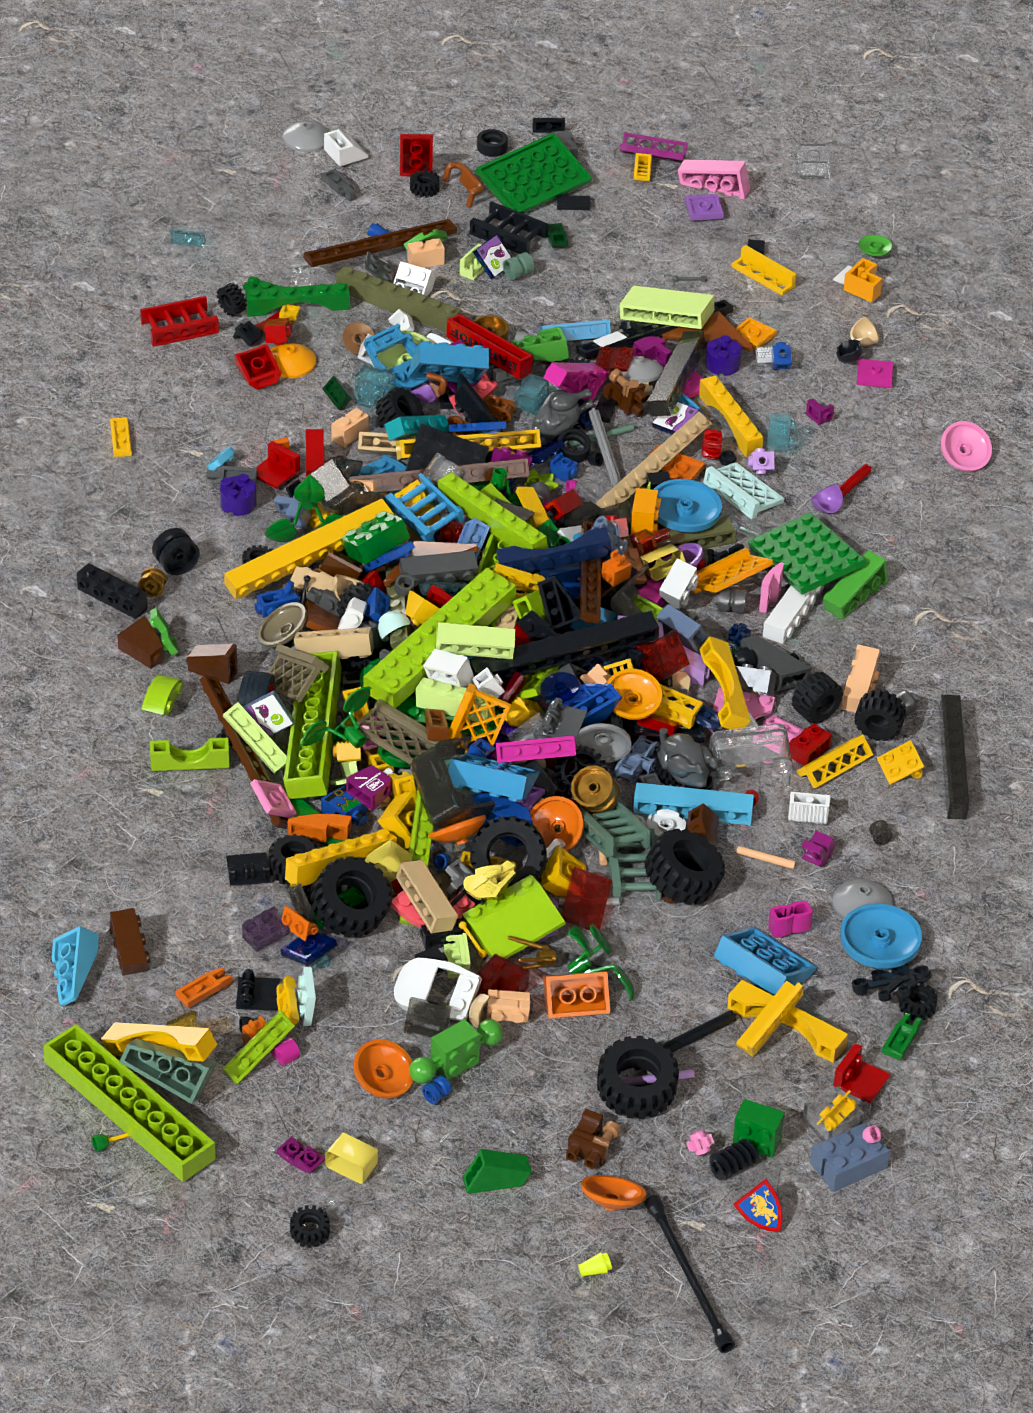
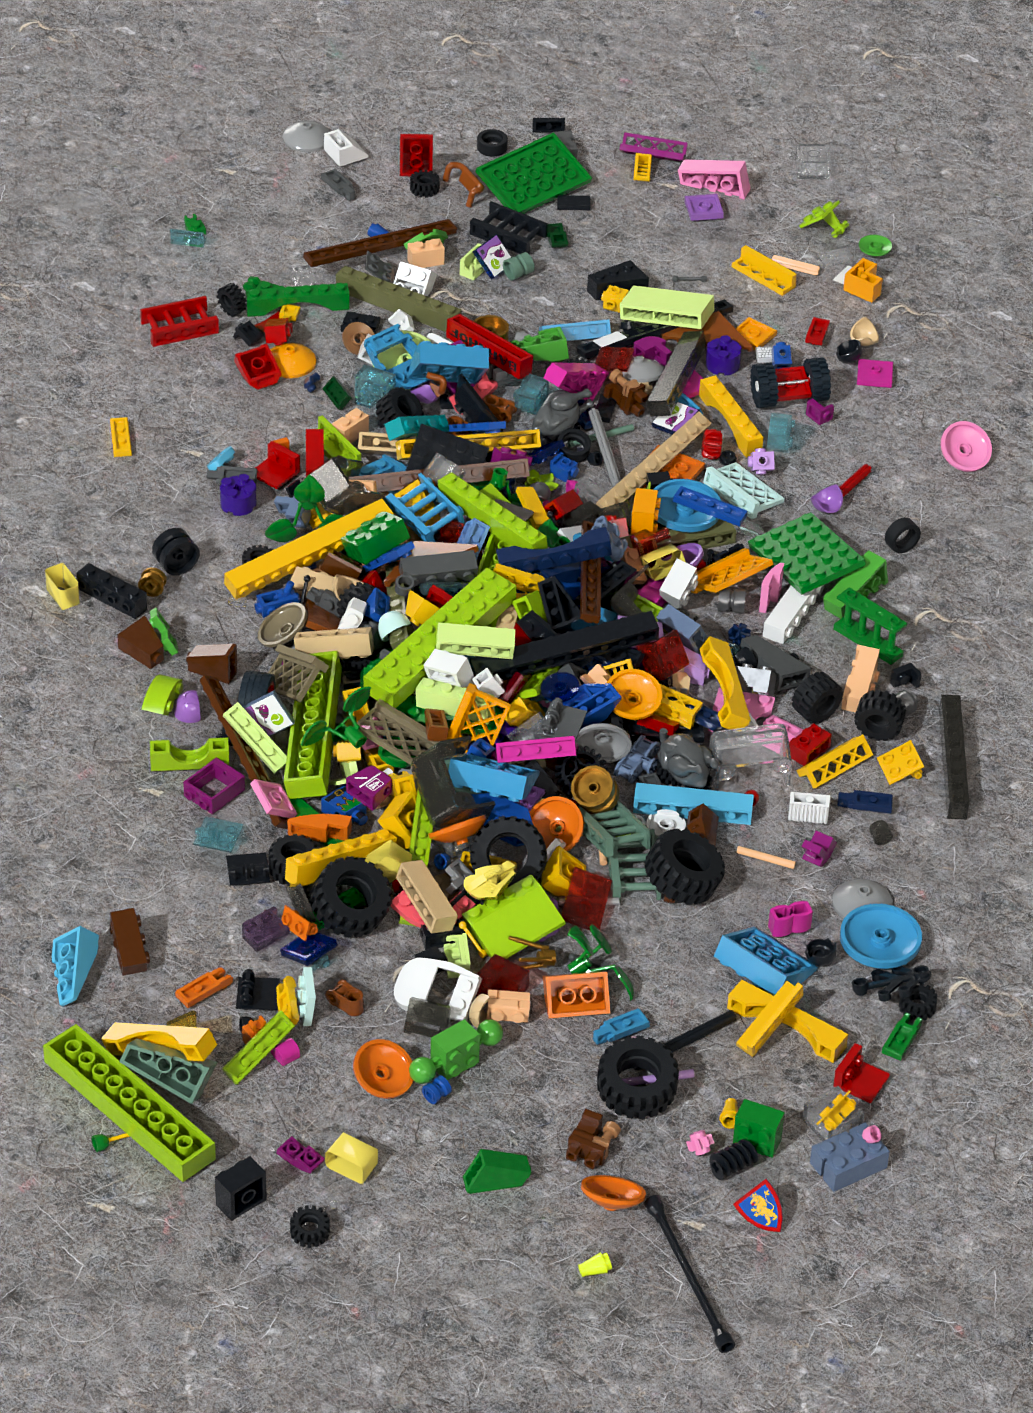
orange brick [601,549,632,587] -> none
black tile [748,239,765,255] -> none
none -> light yellow piece [45,563,80,610]
none -> medium lavender helmet [174,690,201,723]
none -> magenta window [183,758,245,814]
none -> green plate [184,214,206,238]
none -> clear light blue hinge [193,816,243,853]
none -> black brick [215,1156,267,1221]
none -> dark blue arm [304,372,320,393]
none -> lime fence [317,415,361,476]
none -> dark orange piece [325,979,364,1016]
none -> black plate [341,312,380,334]
none -> black wedge [587,260,649,300]
none -> dark azure hinge [593,1008,650,1045]
none -> yellow brick [601,285,629,312]
none -> blue plate [673,486,748,527]
none -> yellow cone [719,1098,738,1129]
none -> black plate [750,357,831,408]
none -> light nougat axle [772,255,820,276]
none -> lime plate [799,200,849,238]
none -> red plate [805,317,830,346]
none -> black hair [805,938,837,967]
none -> green fence [833,587,907,665]
none -> dark blue hinge [837,790,893,814]
none -> black tyre [884,517,921,554]
none -> black bracket [890,663,922,688]

